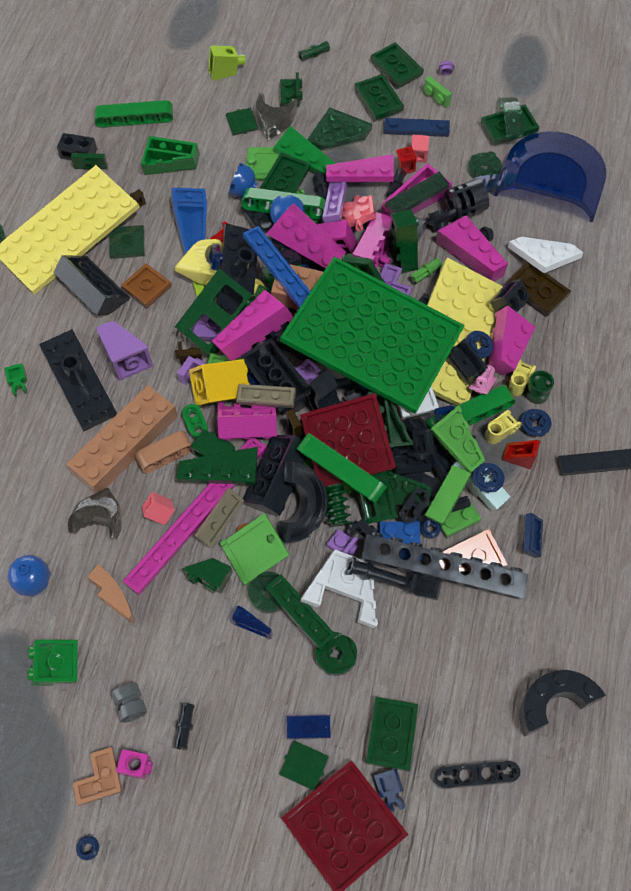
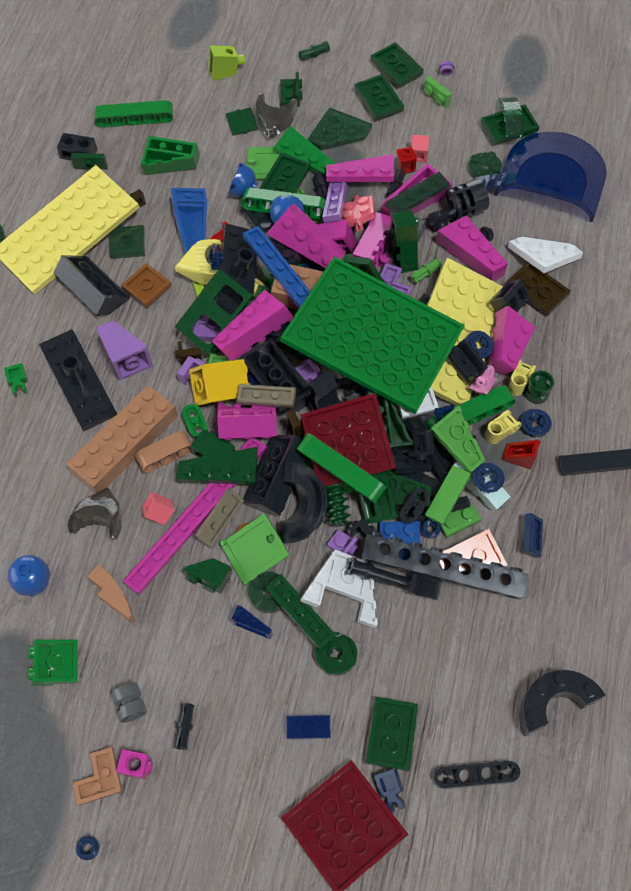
dark green piece [279,740,329,791] -> none
dark blue plate [384,118,450,137] -> none

